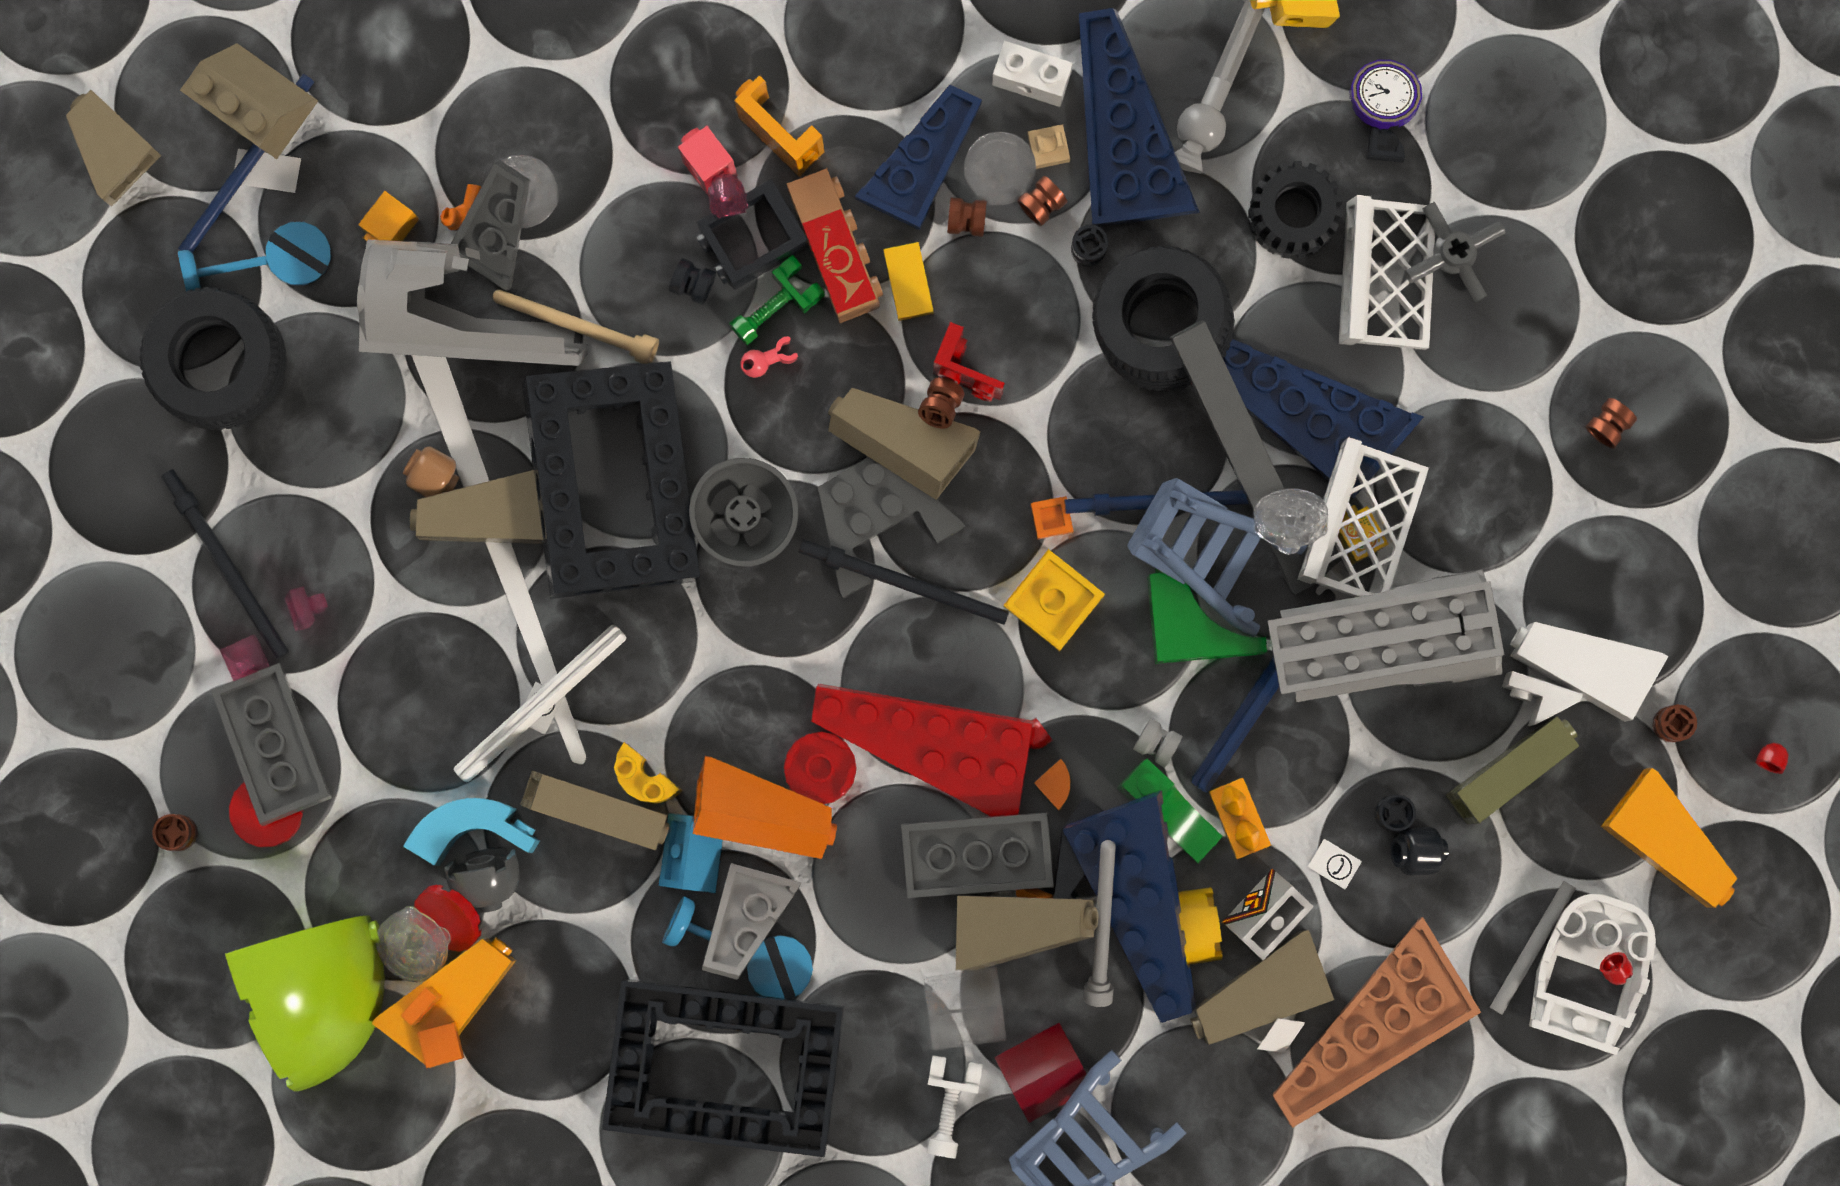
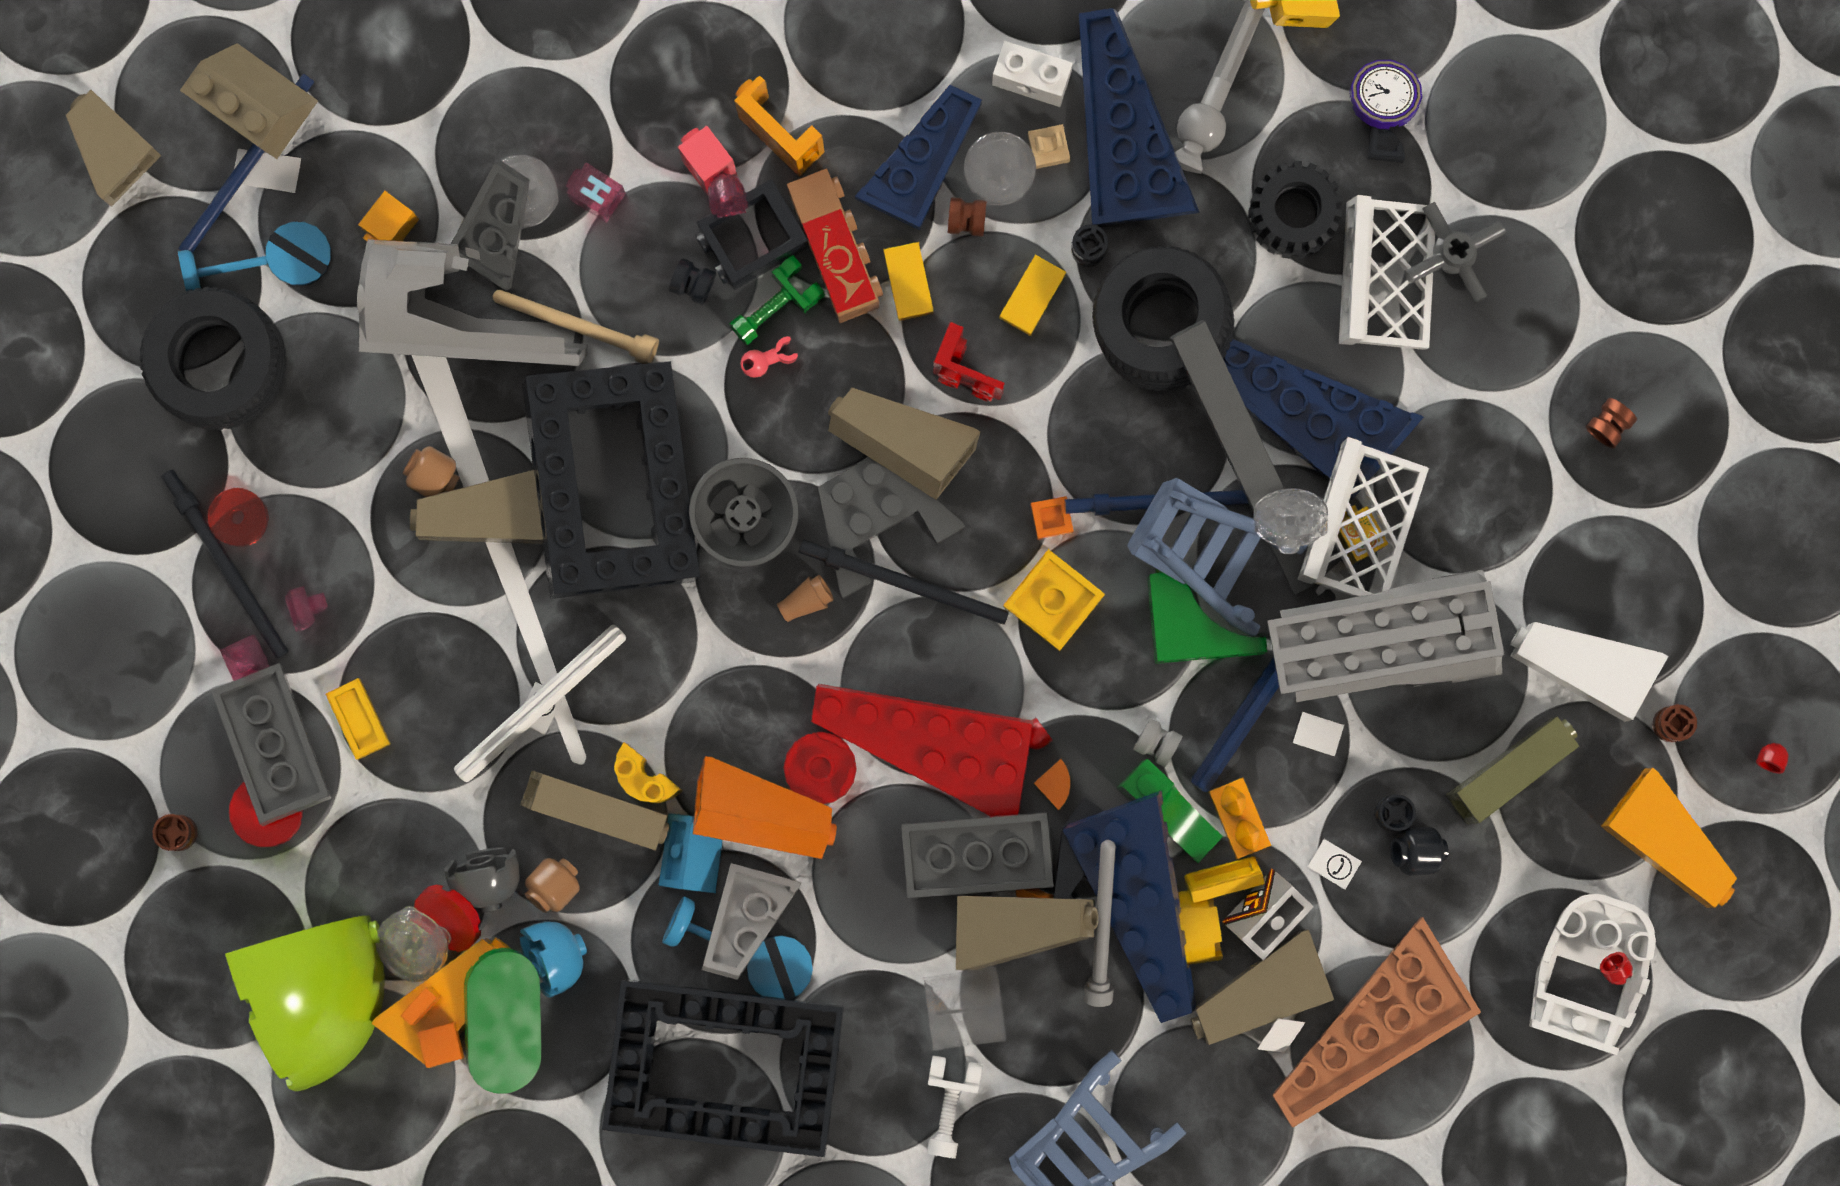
medium azure arch [403,798,540,866] -> none
orange arm [440,184,481,231] -> none
copper wheel [918,377,965,429] -> none
dark red slope [994,1022,1087,1123] -> none
copper wheel [1017,176,1068,227] -> none
light grey bar [1489,881,1576,1015] -> none
white slope [1502,671,1583,726] -> none
none -> clear red piece [208,488,269,547]
none -> yellow tile [325,678,391,760]
none -> green tile [464,948,541,1094]
none -> dark azure cylinder [520,921,587,998]
none -> medium nougat head [525,858,580,913]
none -> clear pink brick [566,163,626,223]
none -> medium nougat cone [777,575,834,622]
none -> yellow tile [999,254,1067,336]
none -> yellow tile [1184,856,1265,903]
none -> white sticker [1293,712,1344,756]

